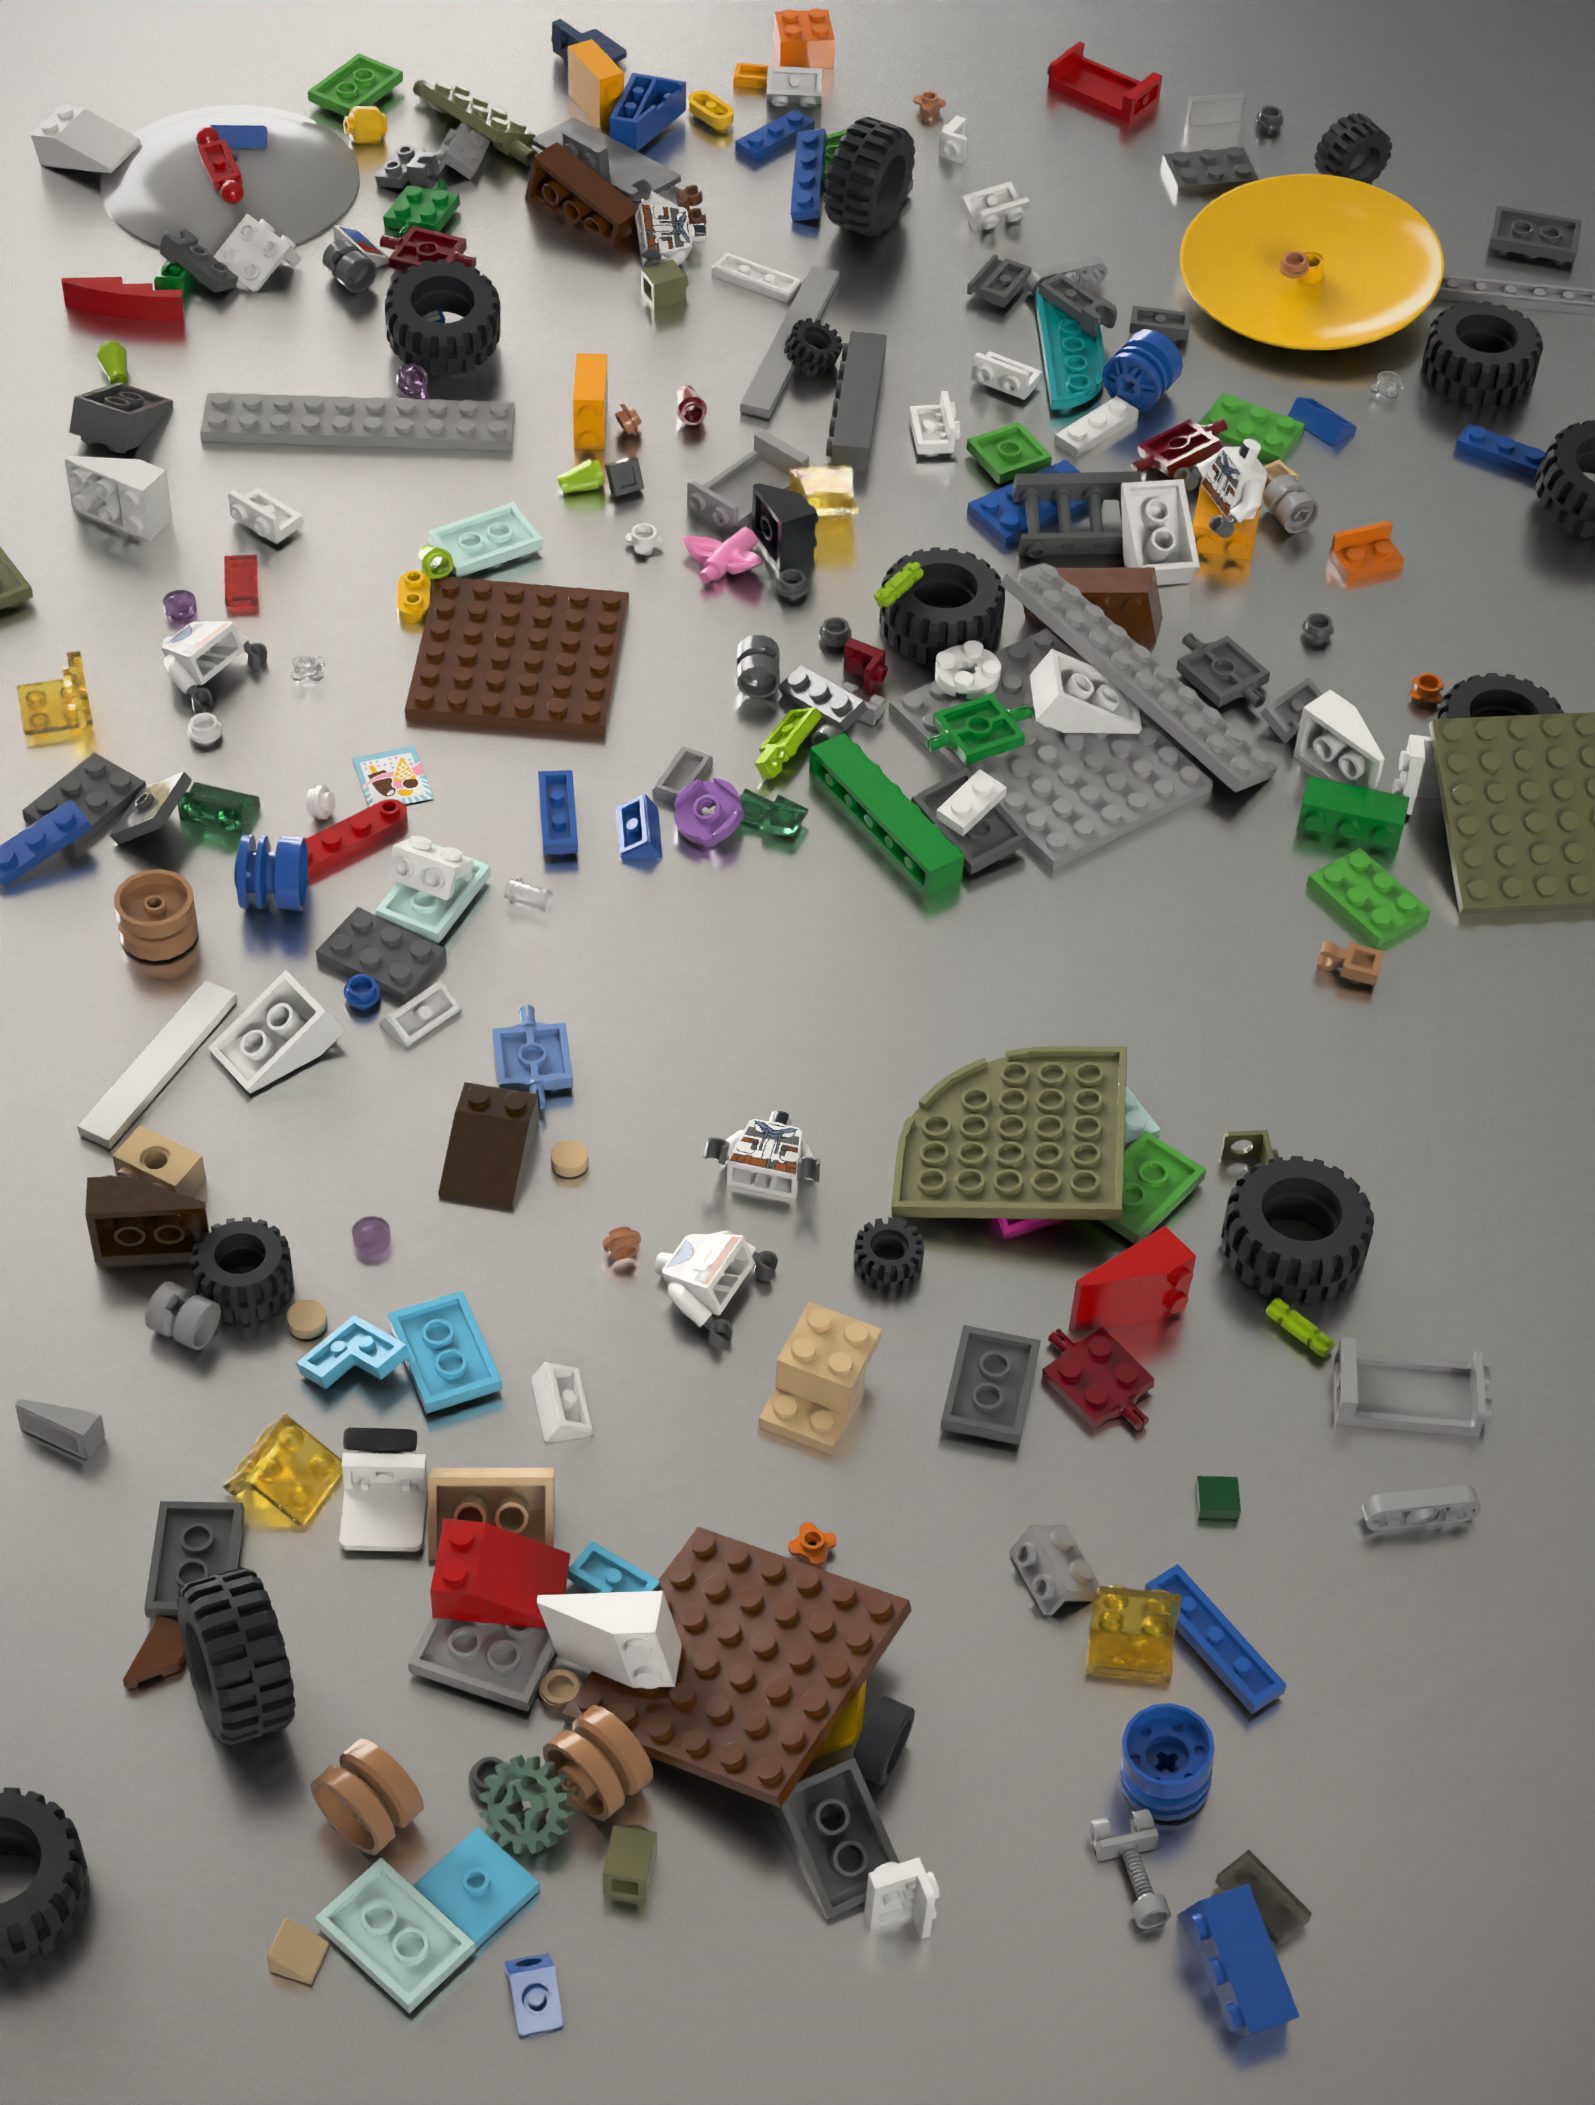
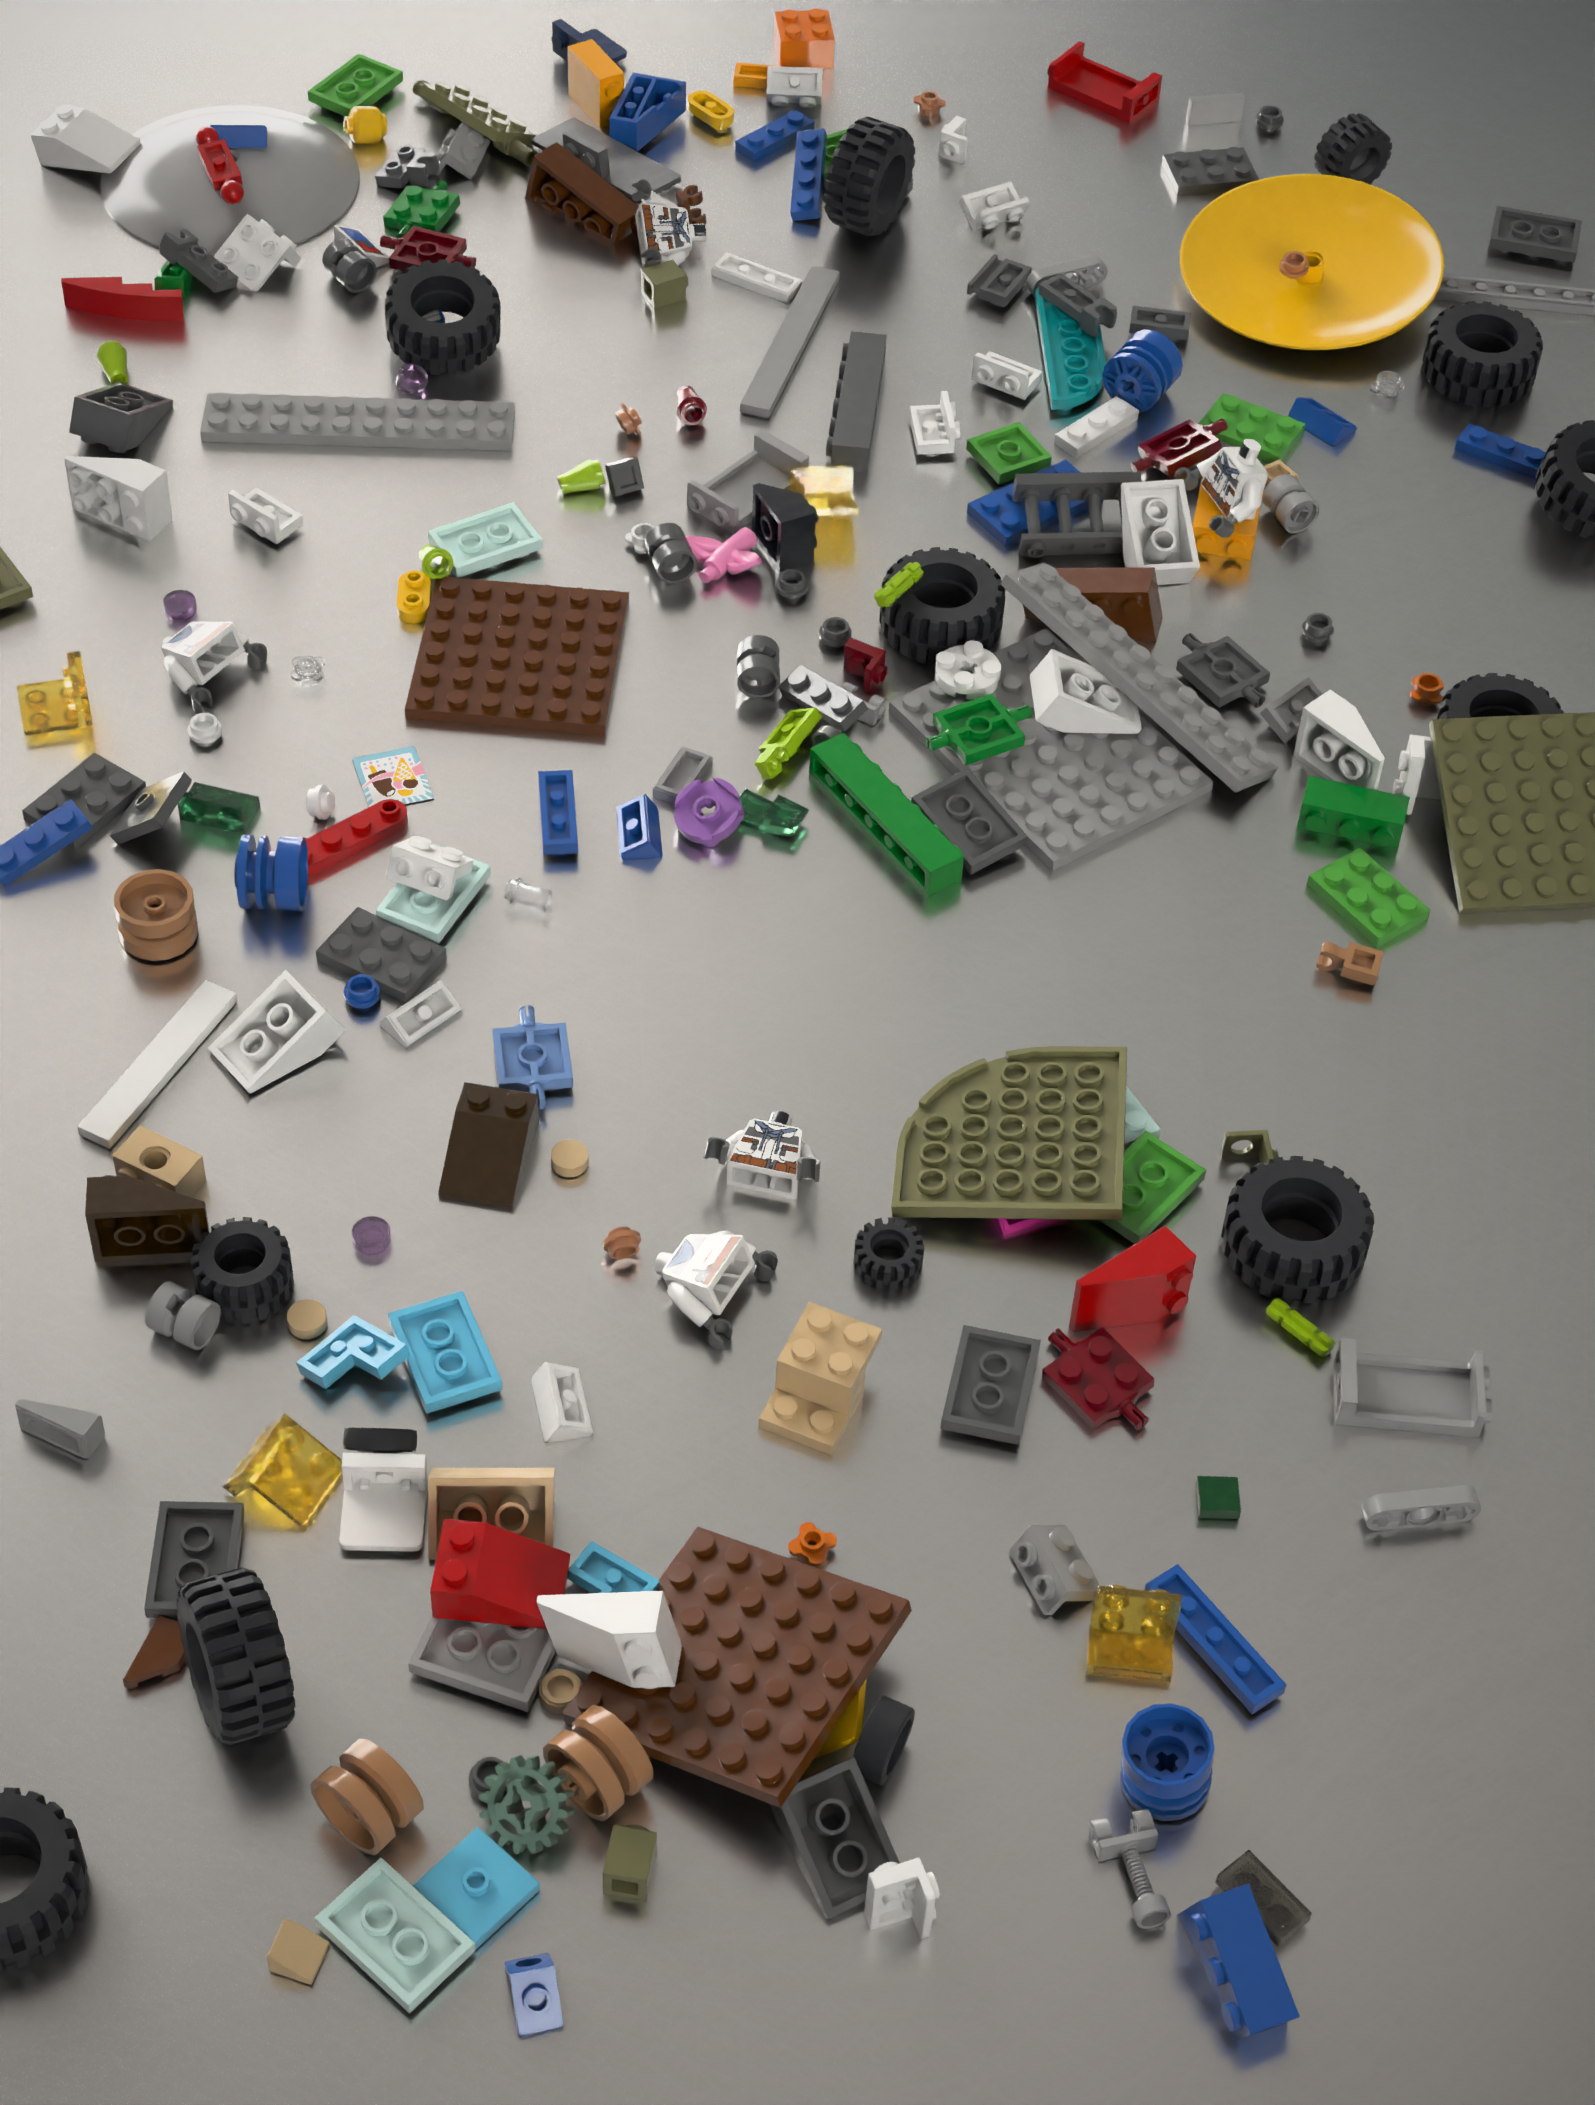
clear red tile [224,554,259,608] -> none
light orange brick [573,353,608,450] -> none
black tyre [784,318,843,375] -> none
white plate [936,769,1007,836] -> none
orange bracket [1329,521,1404,581] -> none
none -> dark grey wheel [644,523,697,584]

